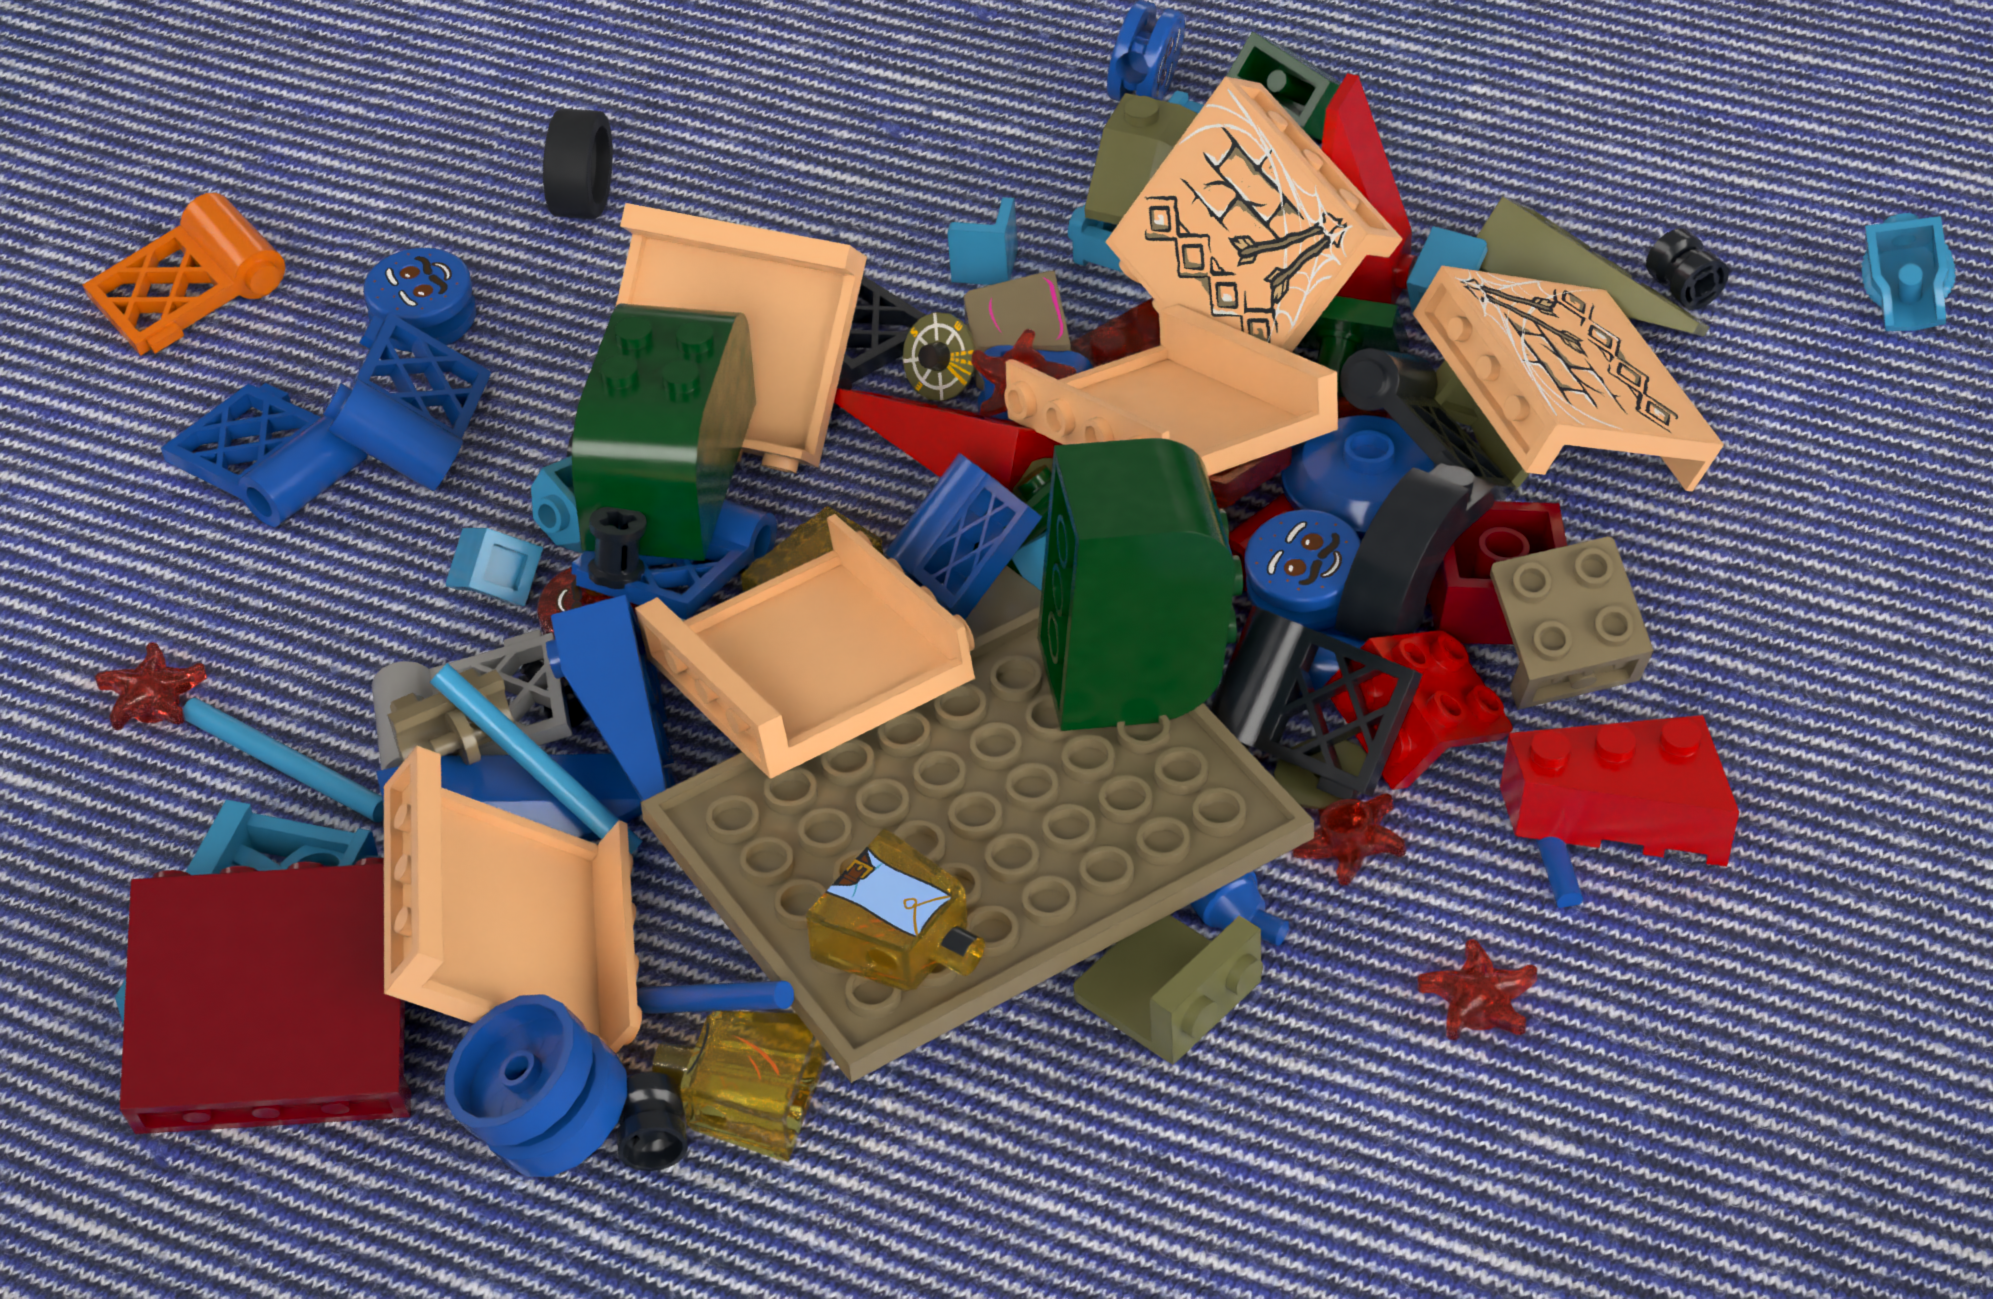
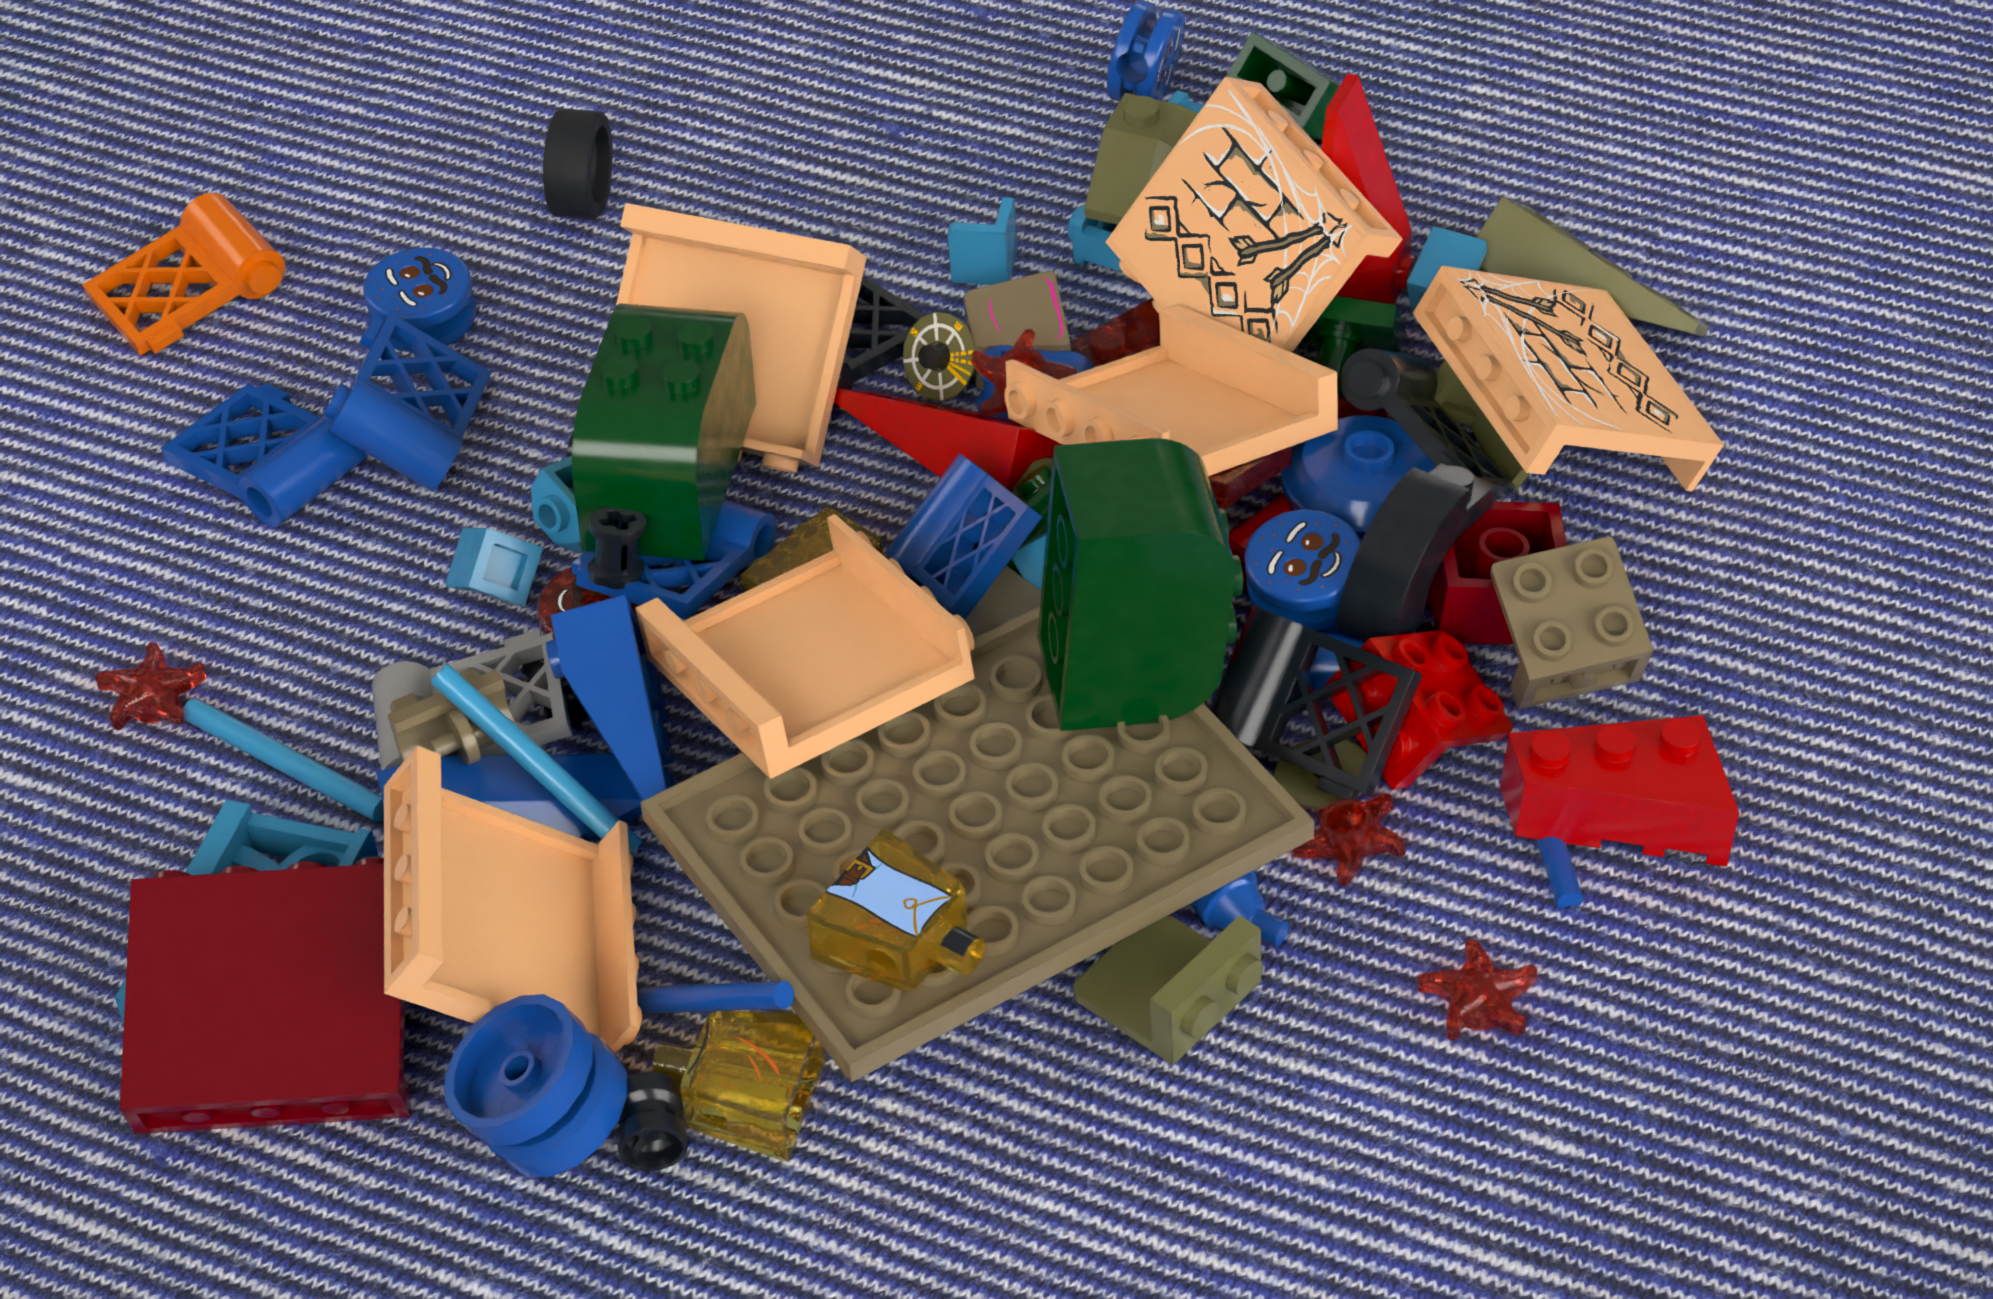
black wheel [1646,228,1729,310] -> none
dark azure hand [1861,213,1956,331] -> none

